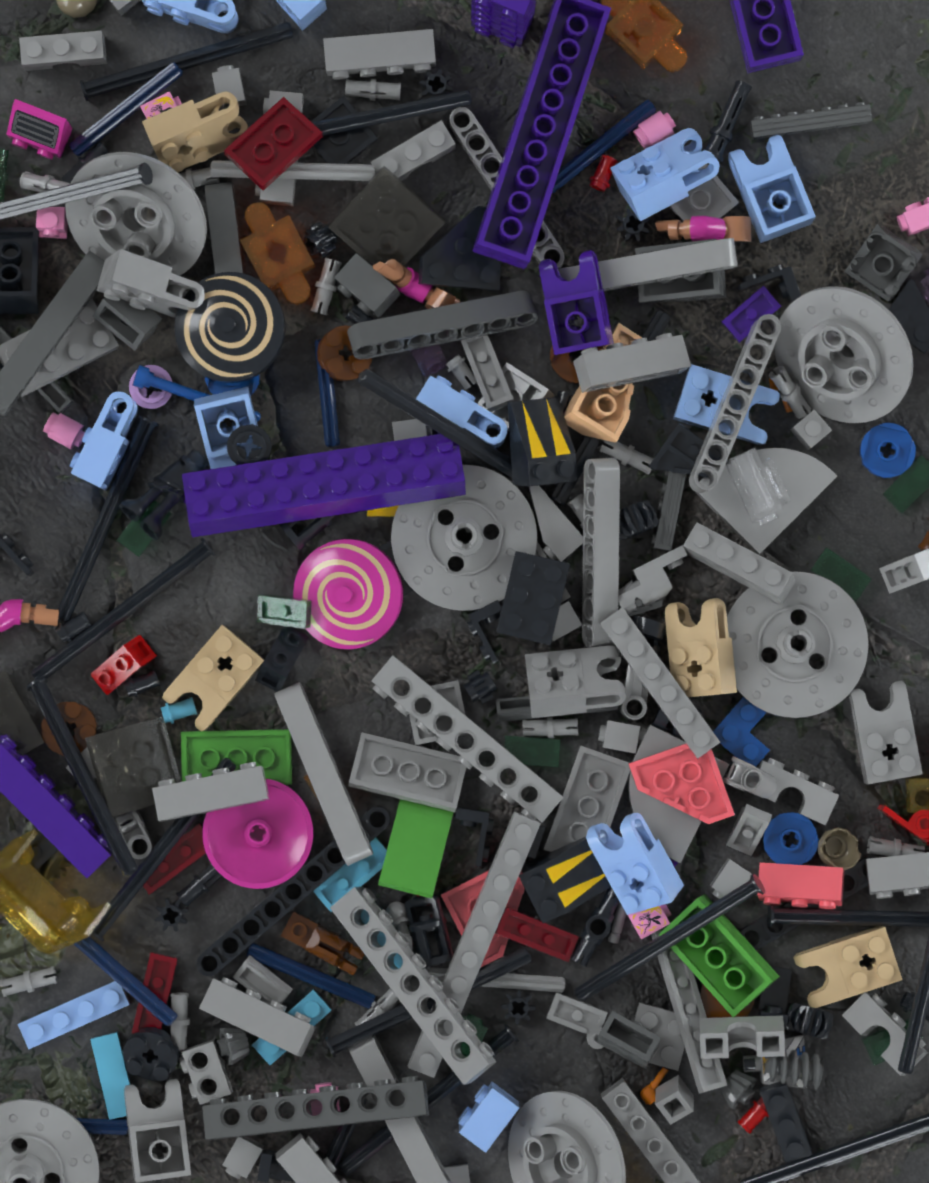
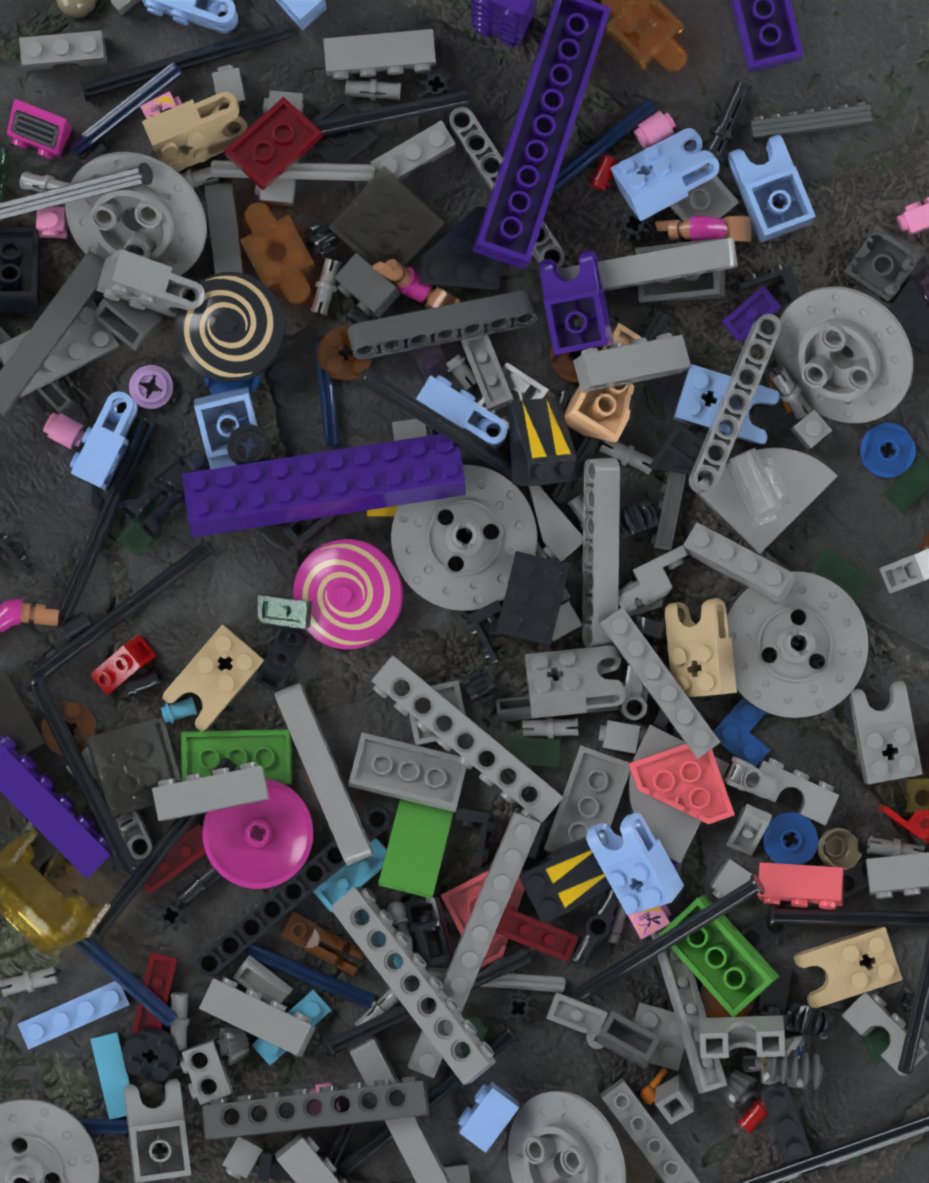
blue piece [132,365,261,422] -> none

